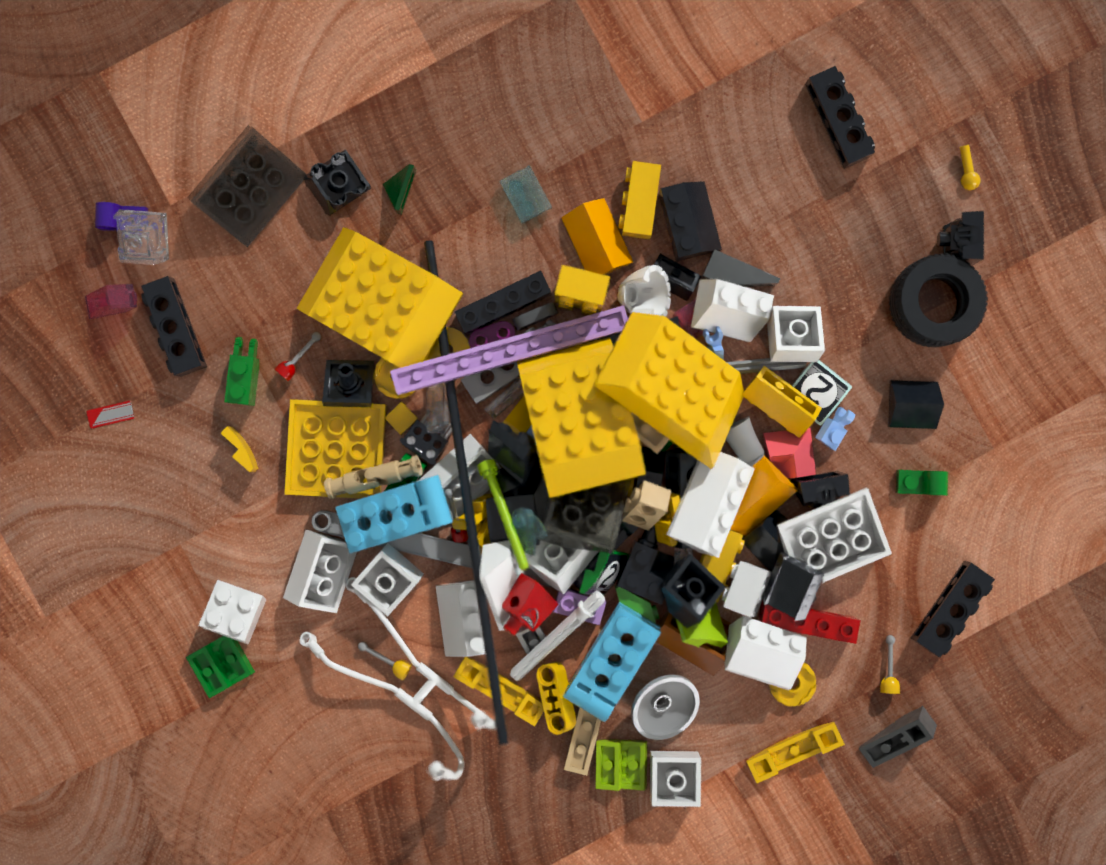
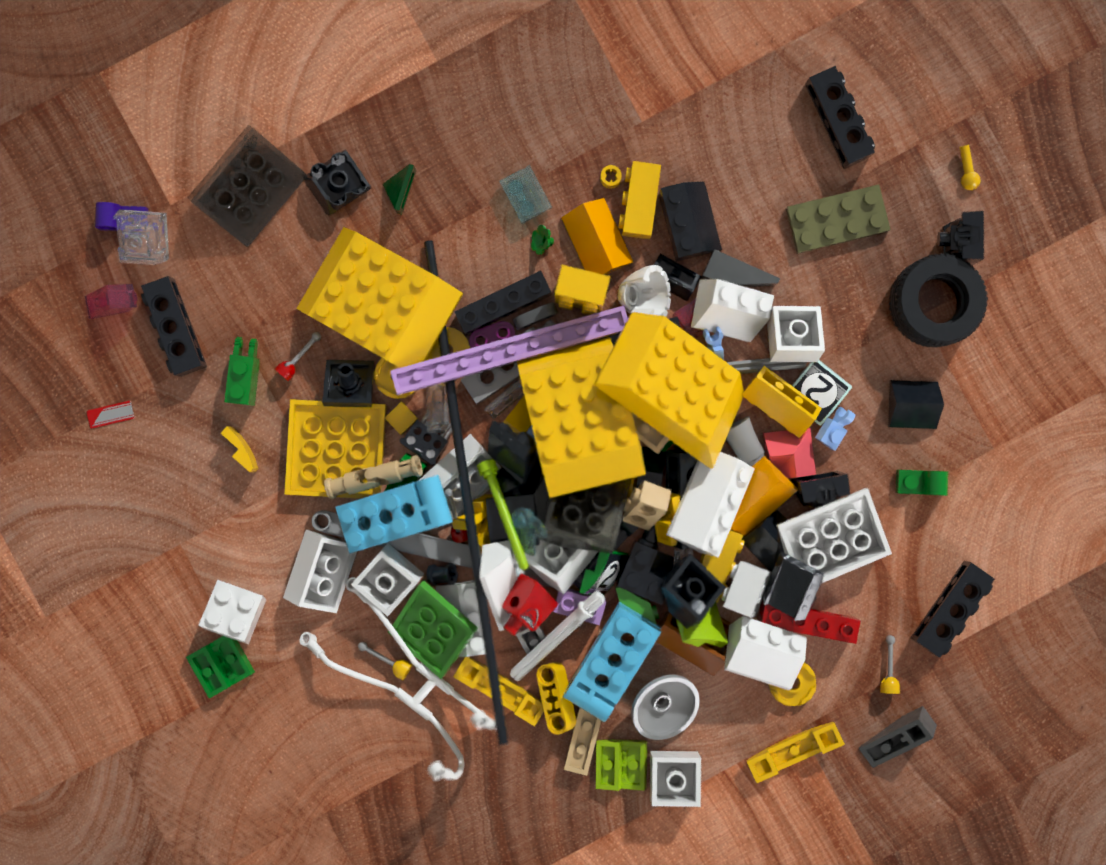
none -> bright green plate [388,581,478,679]
none -> black bush [426,563,458,586]
none -> green plant [531,225,554,255]
none -> yellow bush [600,165,622,189]
none -> olive plate [786,184,891,254]

